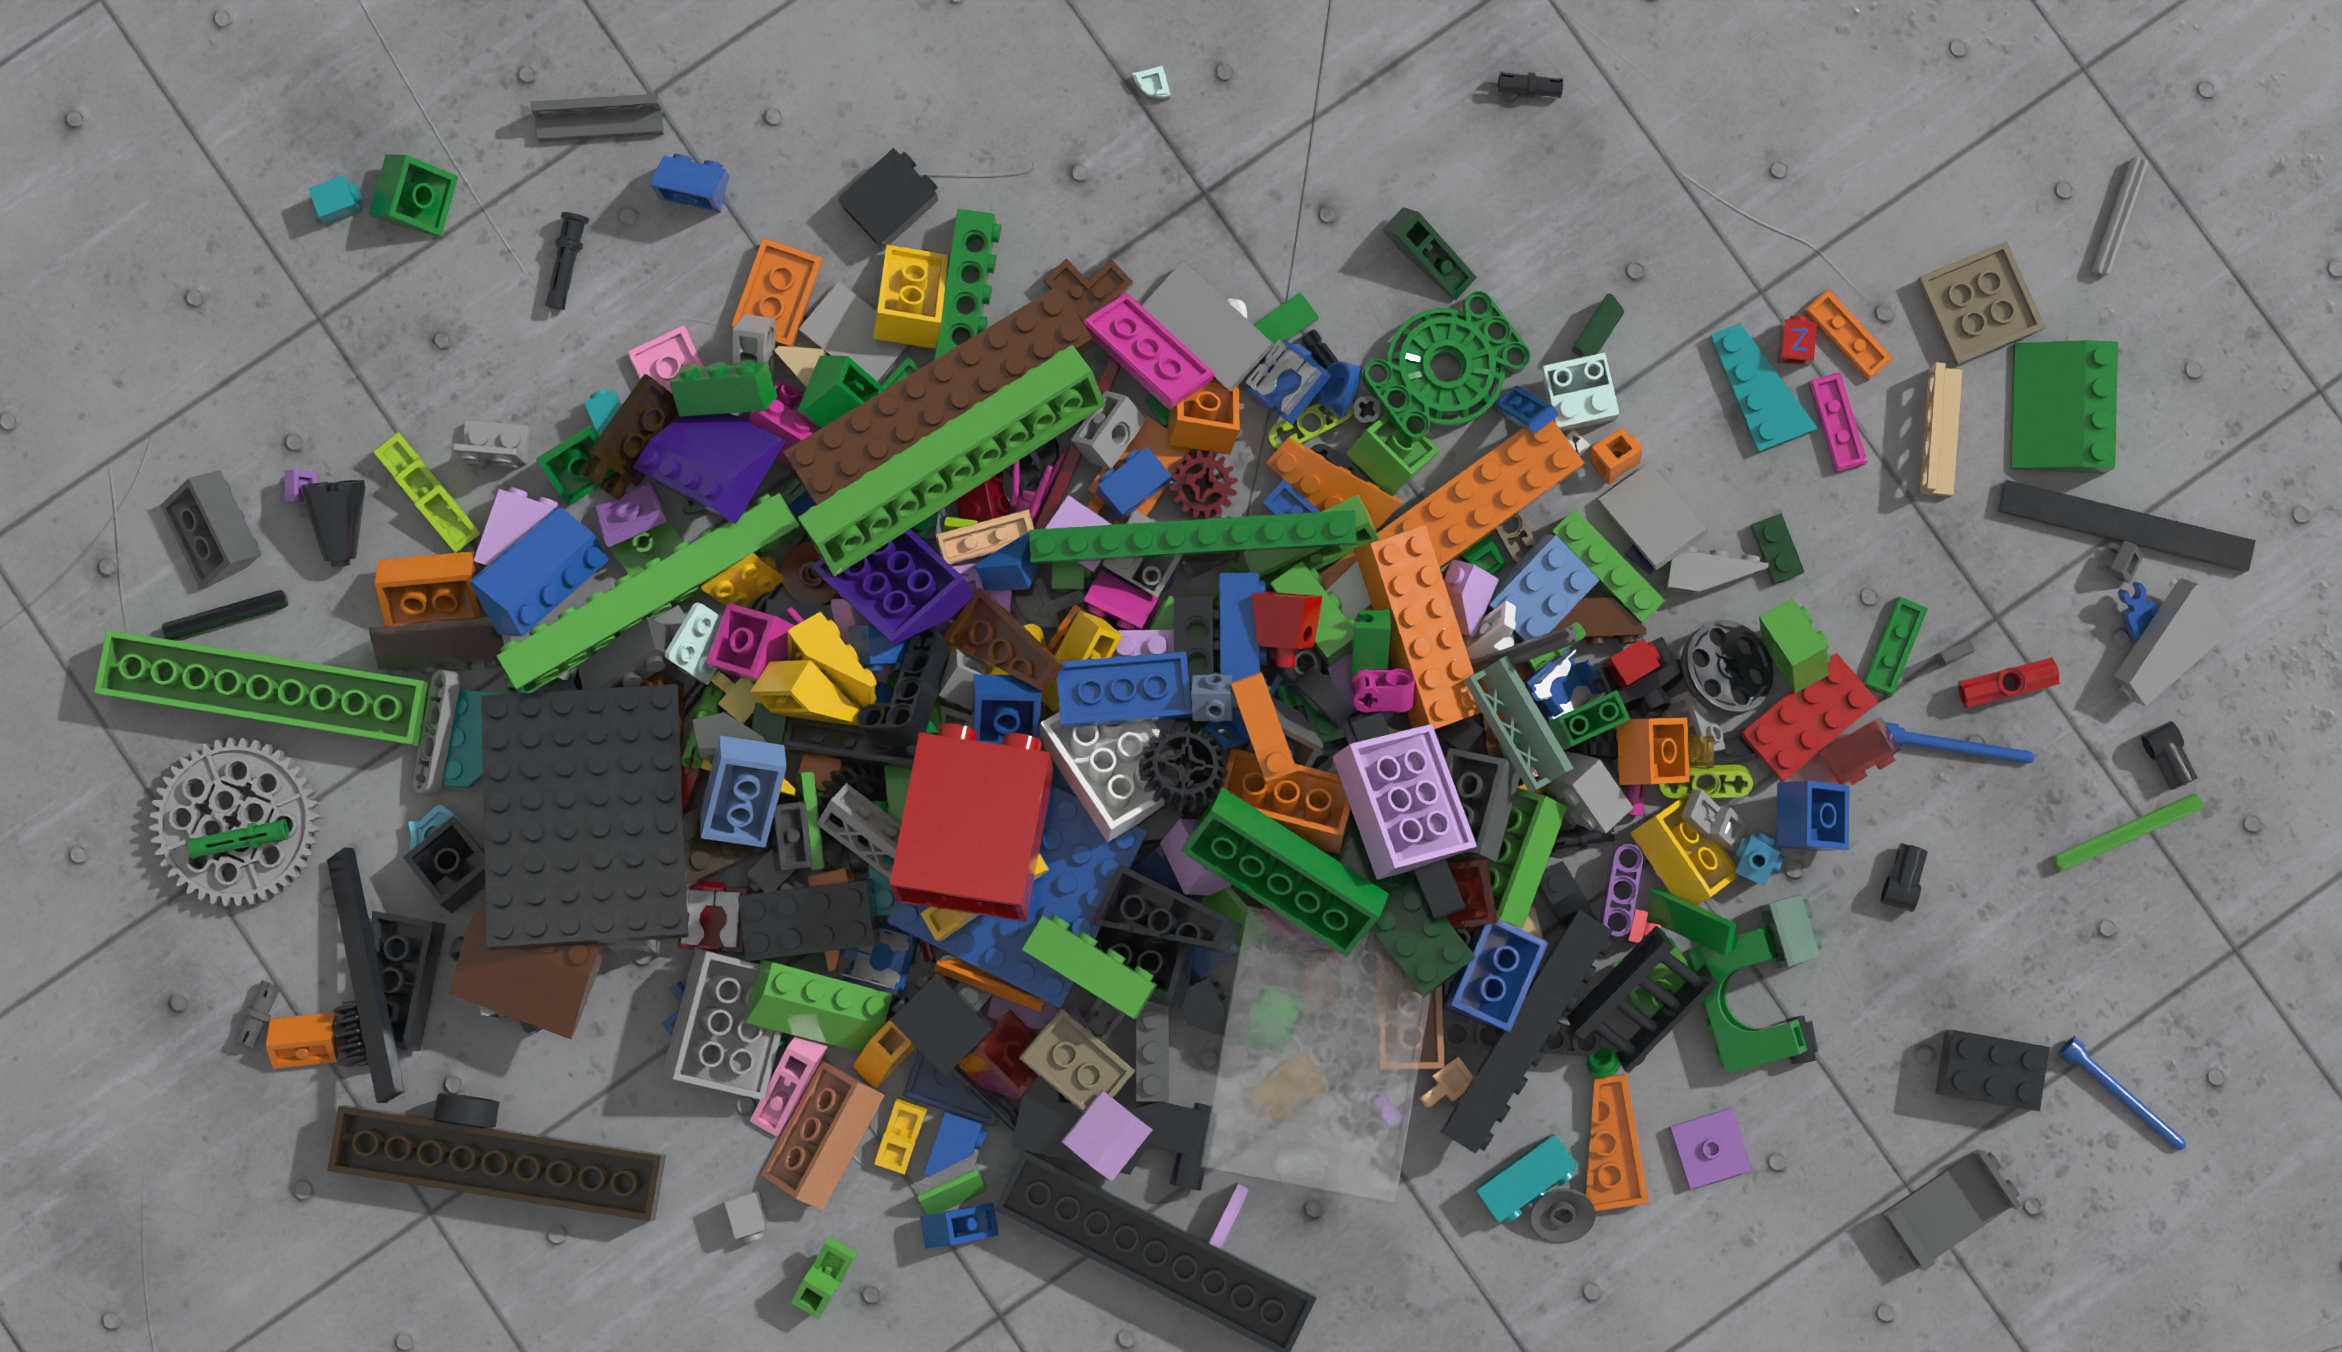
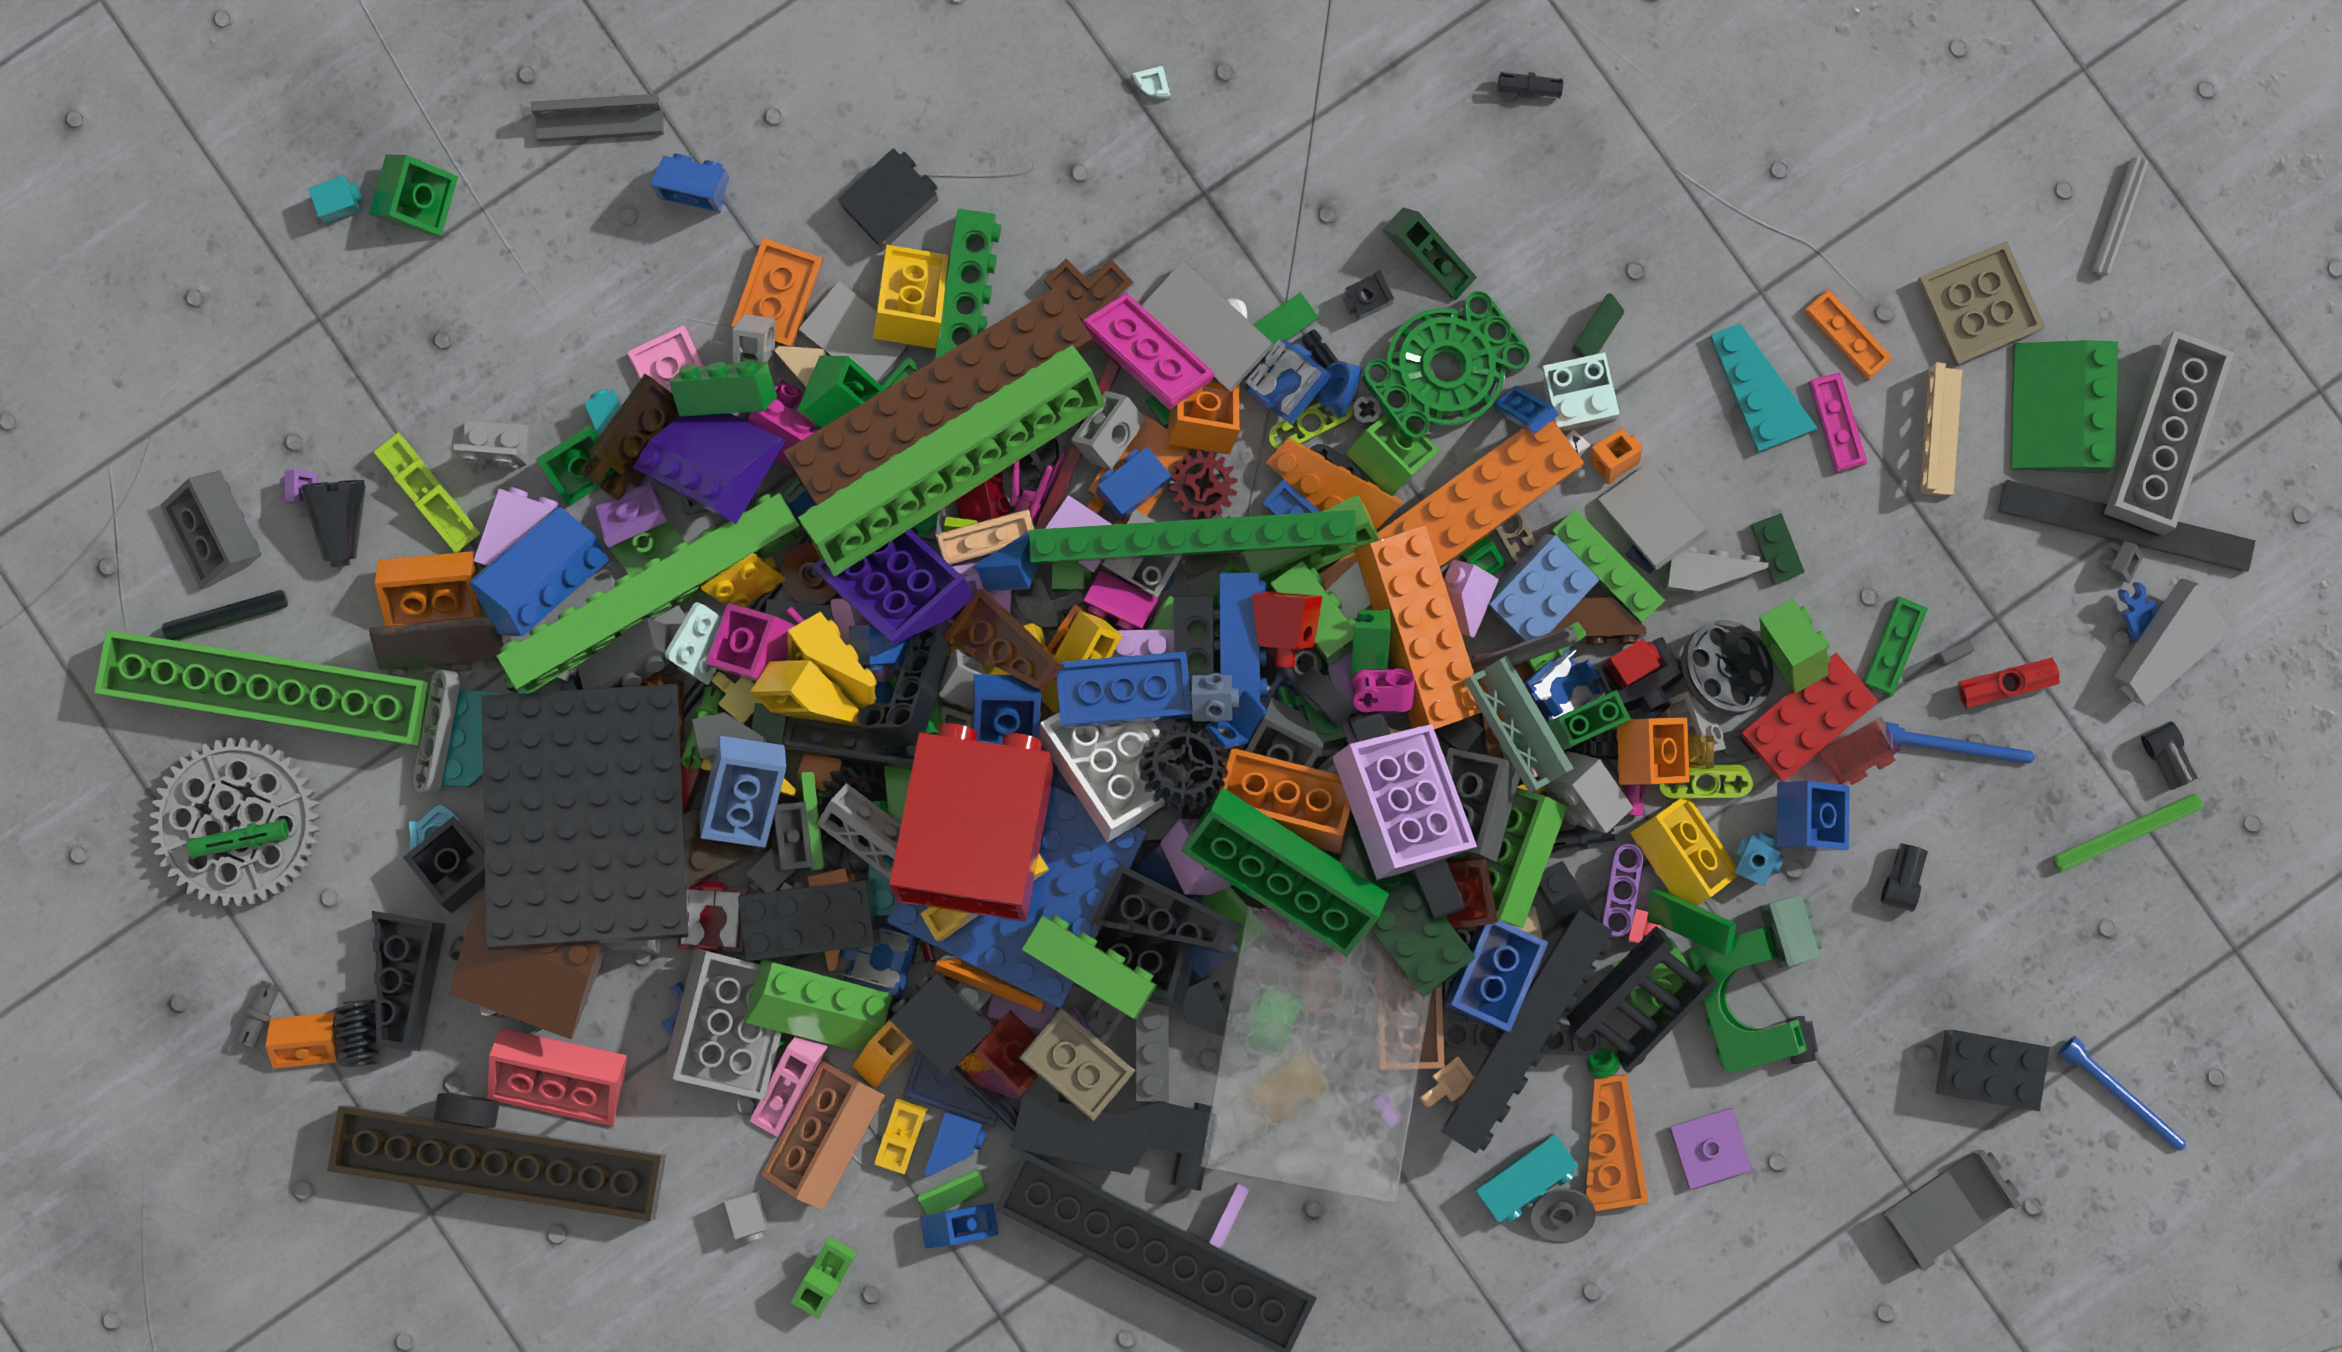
black tile [327,847,405,1103] -> none
black pin [545,212,589,310] -> none
lavender slope [1061,1090,1152,1181] -> none
orange slope [1231,672,1297,782] -> none
white slope [1464,601,1516,659] -> none
light grey slope [1681,790,1748,851] -> none
red brick [1777,315,1817,366] -> none
none -> coral slope [487,1028,627,1127]
none -> black brick [1342,270,1394,321]
none -> light grey brick [2104,330,2234,536]

